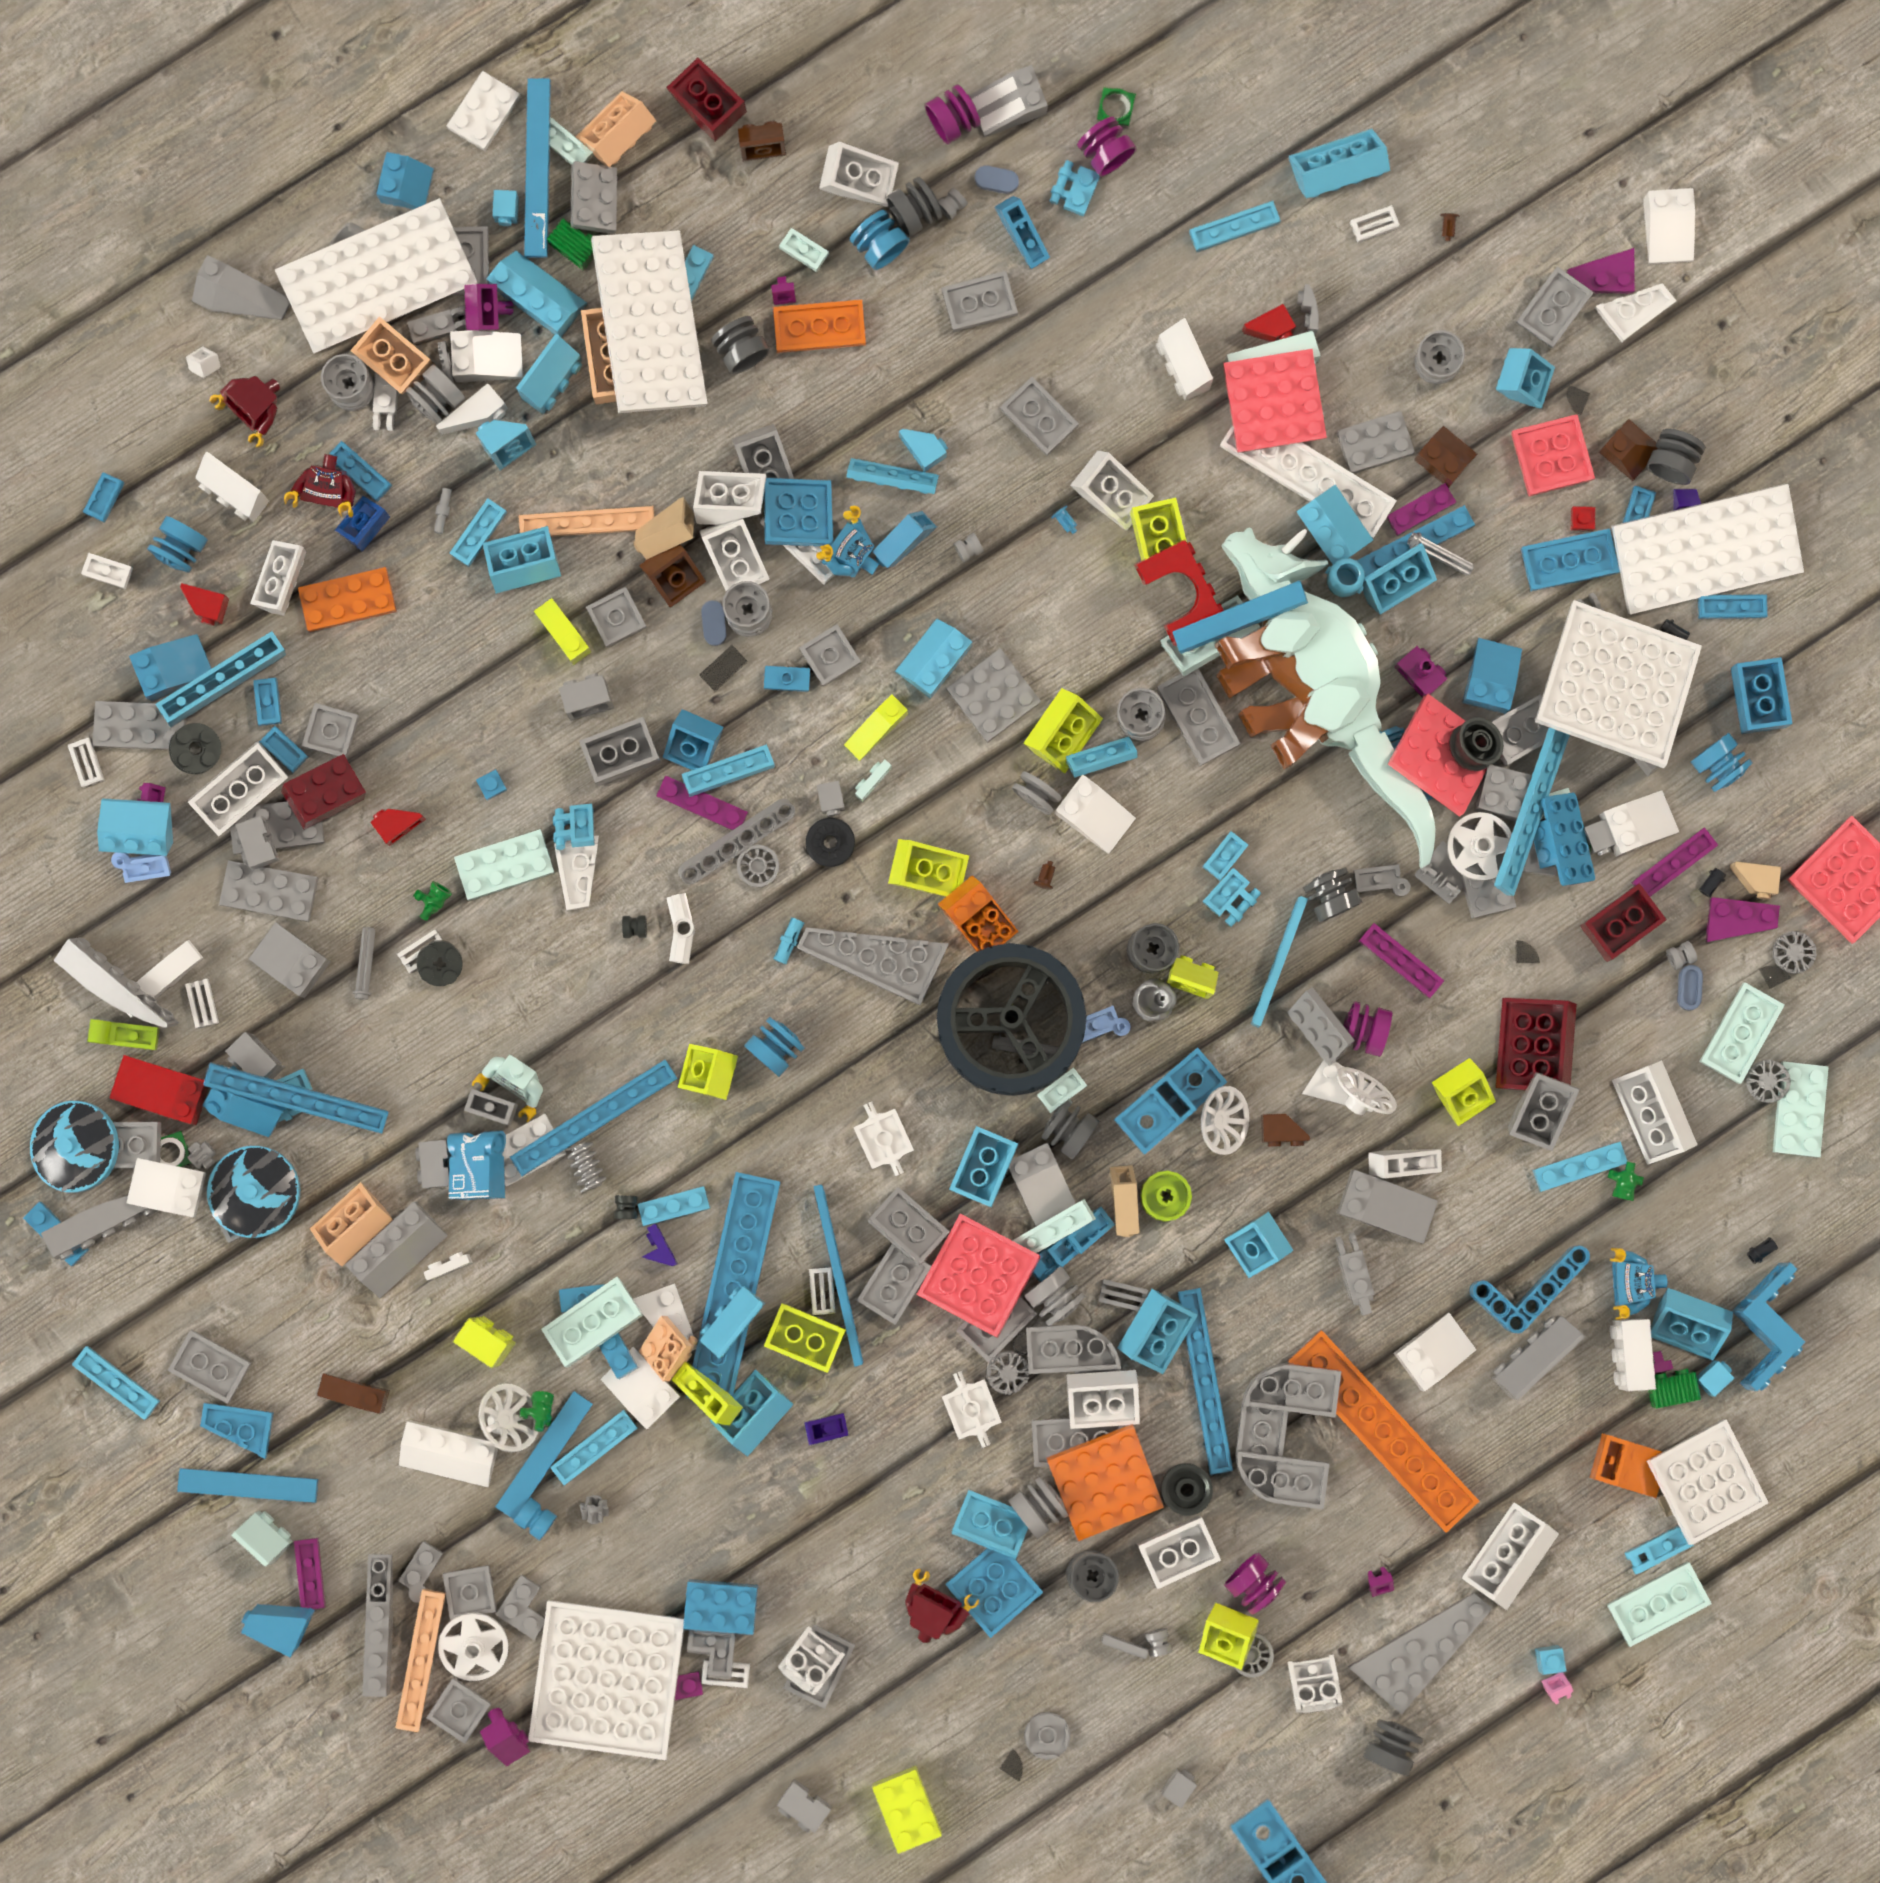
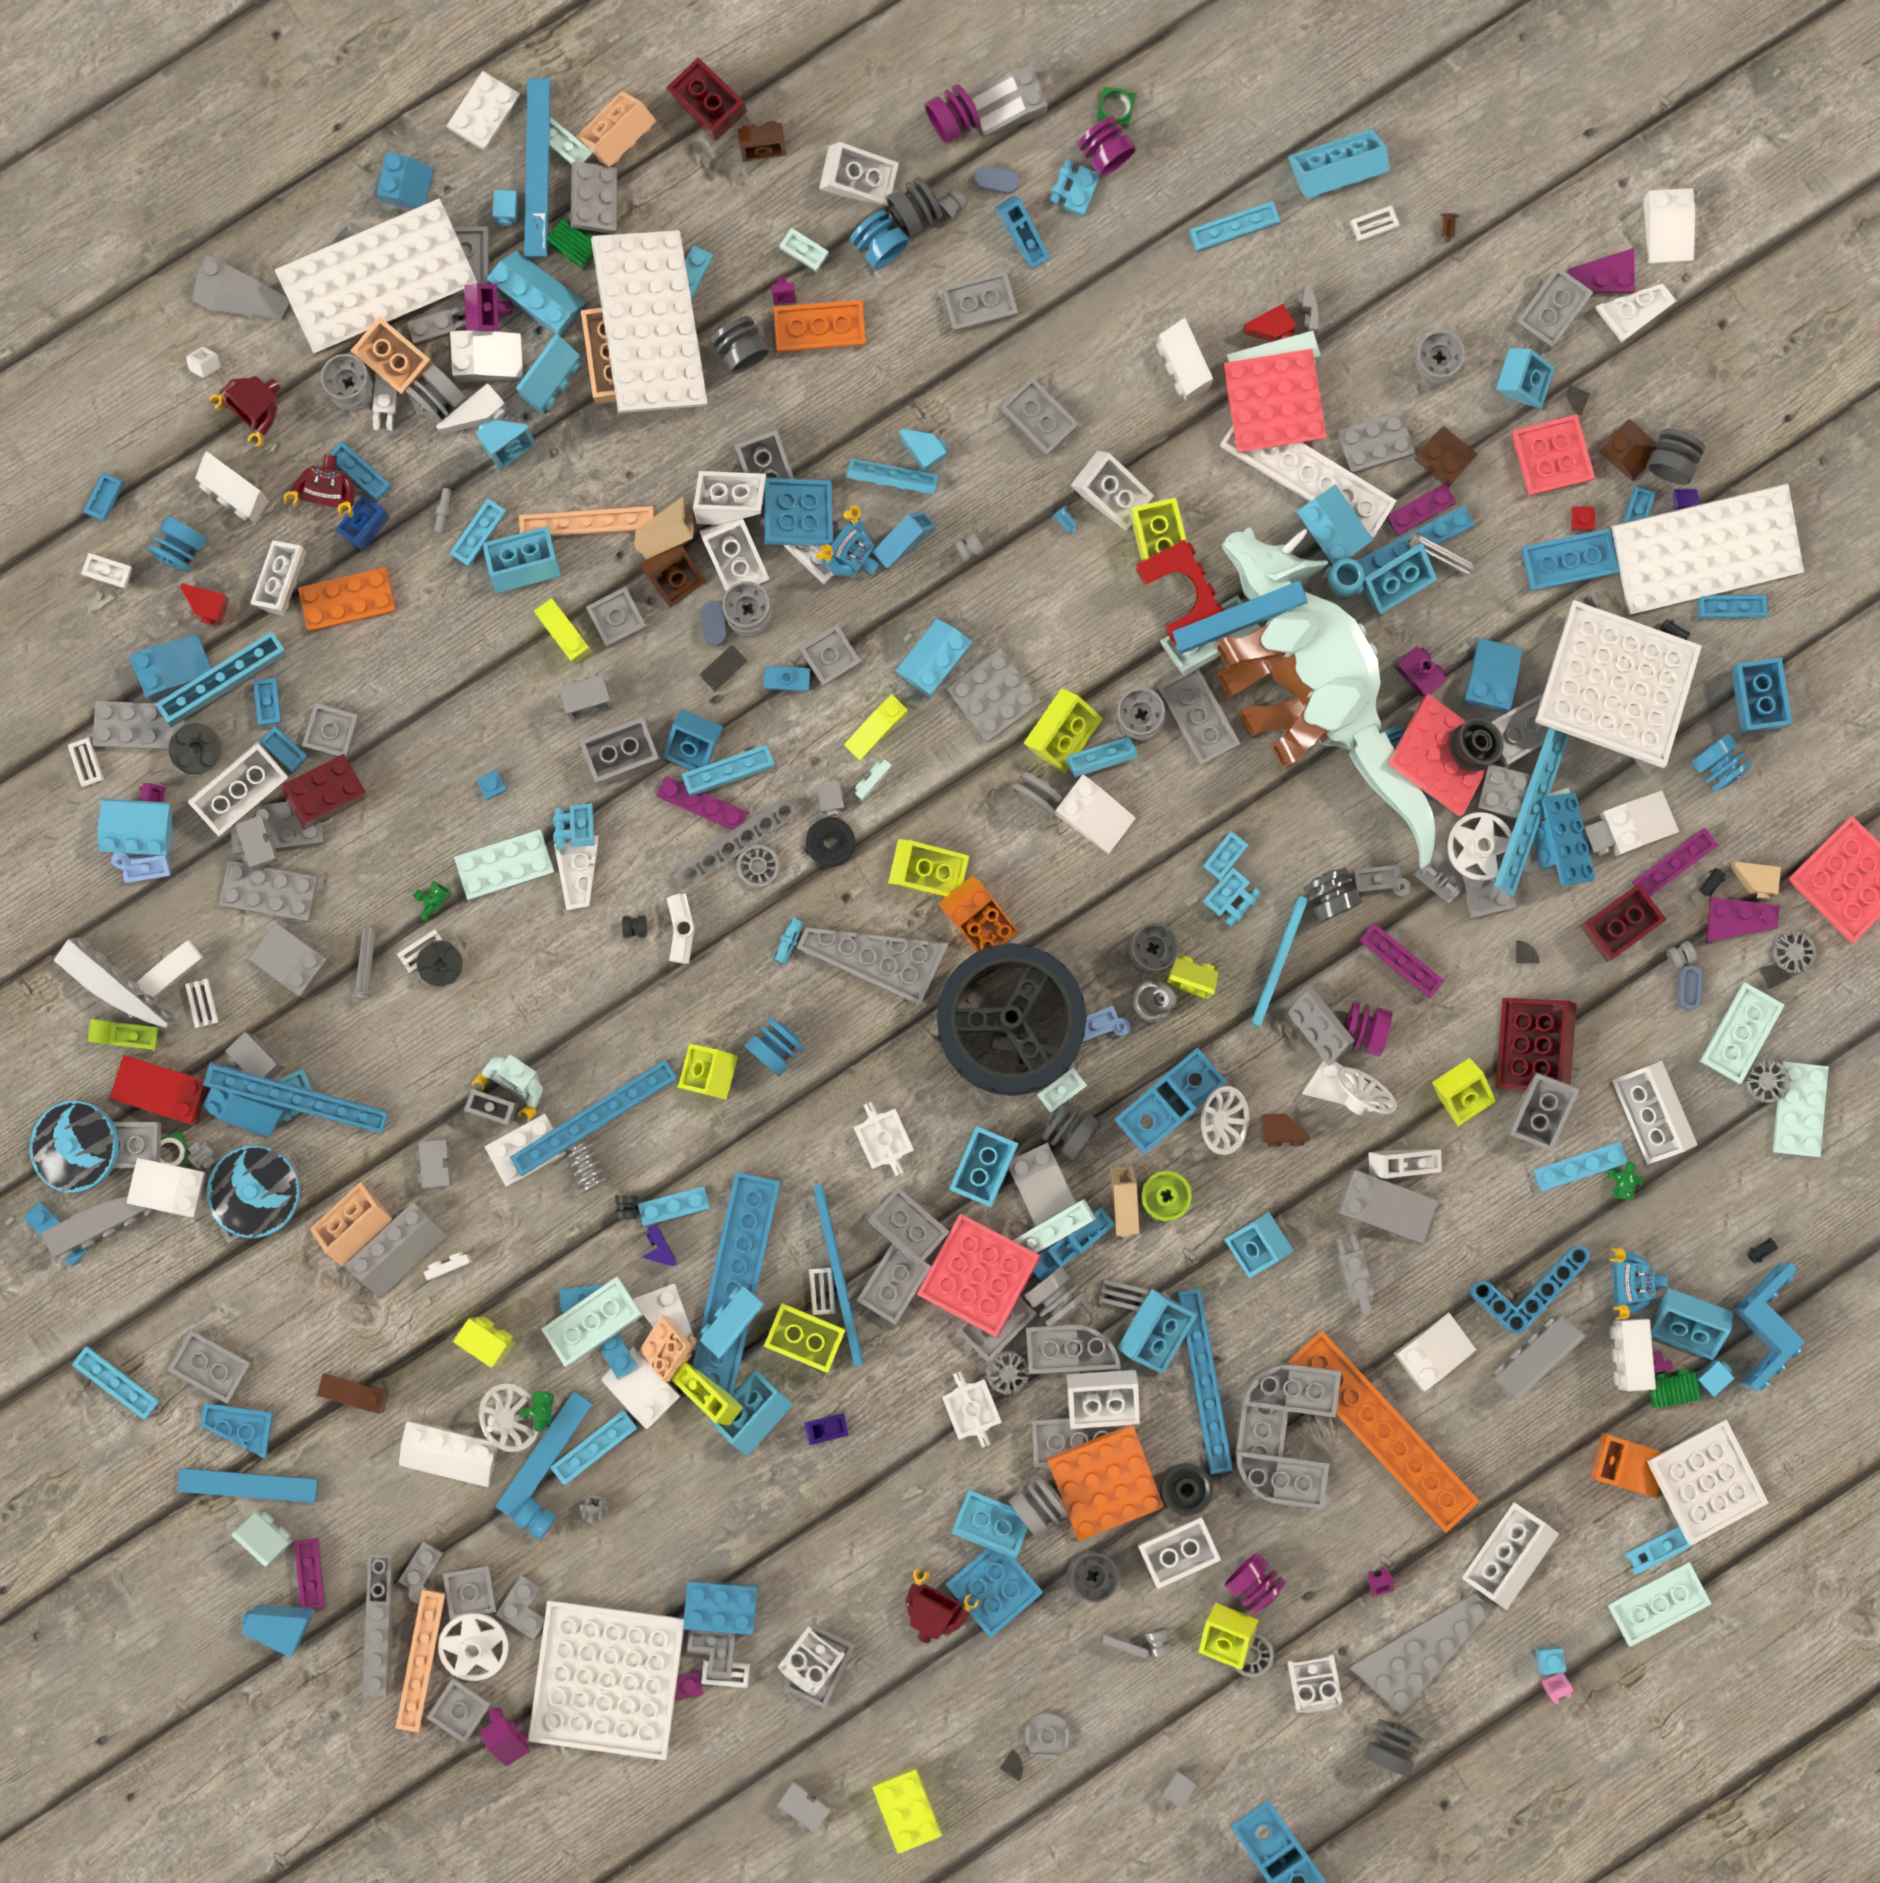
red slope [370,809,426,846] -> none
light grey wheel [438,341,454,383] -> none
dark azure piece [447,1131,506,1200] -> none
reddish brown piece [1033,861,1056,890] -> none

